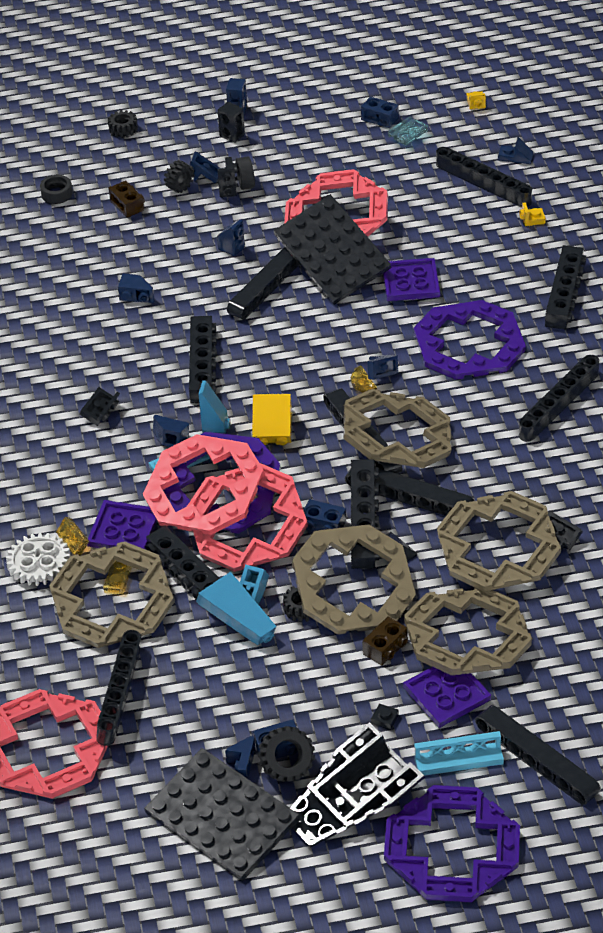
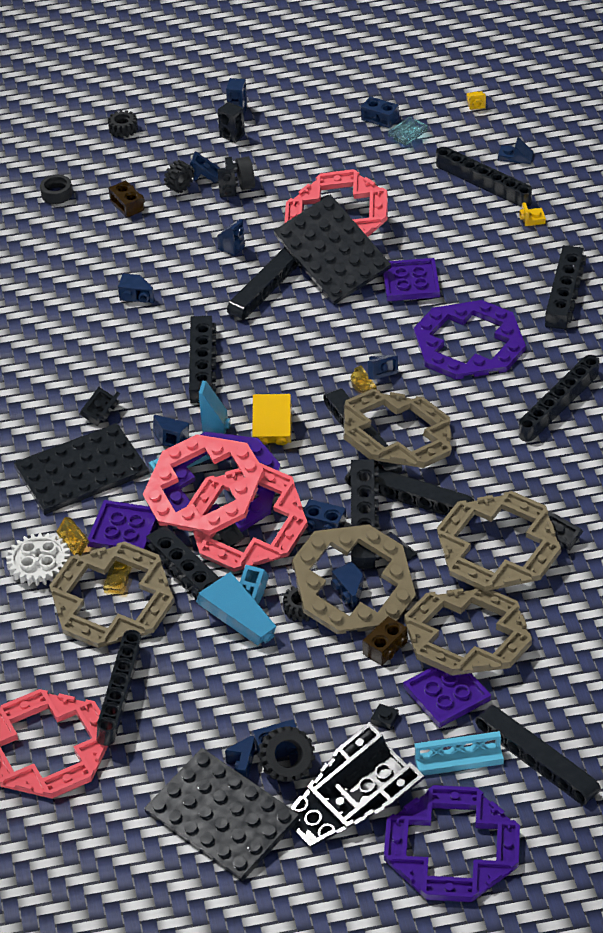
none -> black plate [14,423,149,515]
none -> black plate [217,523,245,547]
none -> dark blue slope [331,562,363,610]

